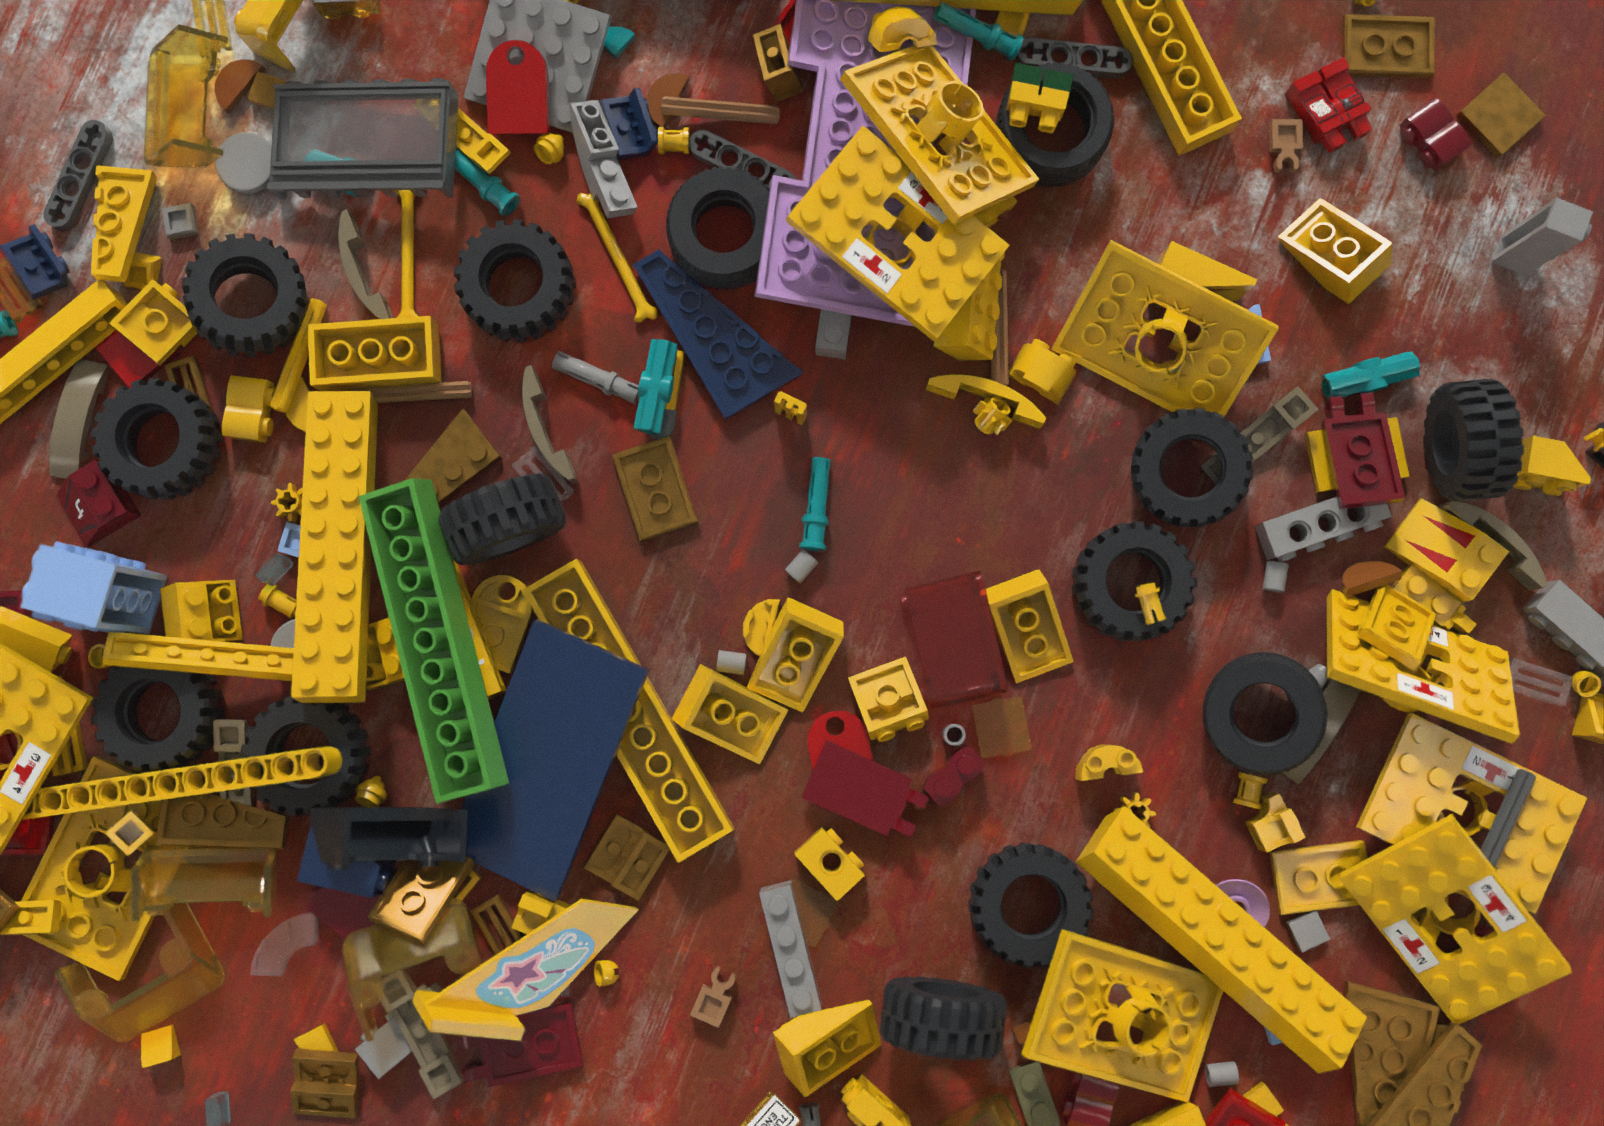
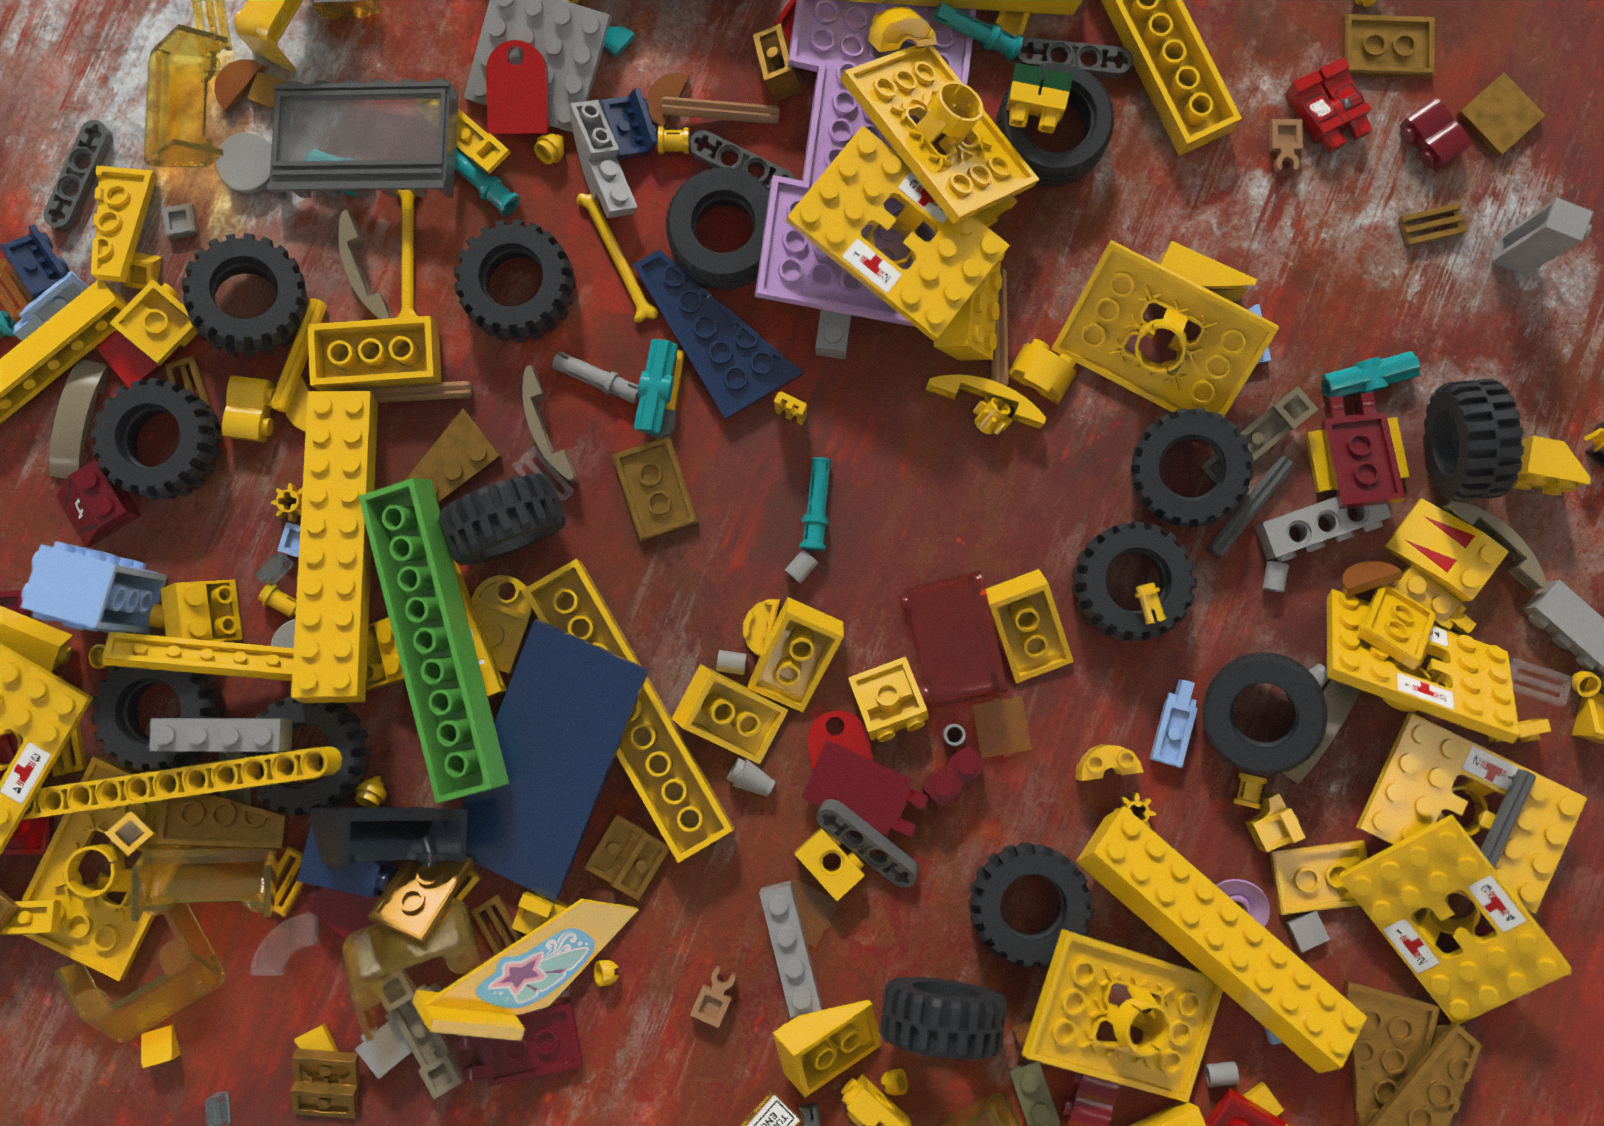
yellow slope [1278,198,1392,304] -> none
none -> light blue hinge [12,270,88,341]
none -> yellow hinge [148,603,165,629]
none -> light grey brick [150,718,293,752]
none -> yellow tile [257,845,305,917]
none -> light grey cone [727,758,775,797]
none -> dark grey beam [816,799,919,887]
none -> yellow hinge [881,1068,907,1096]
none -> light blue hinge [1149,679,1198,768]
none -> dark grey axle [1208,456,1294,557]
none -> pearl gold tile [1398,203,1468,247]
none -> yellow plate [1488,719,1551,742]

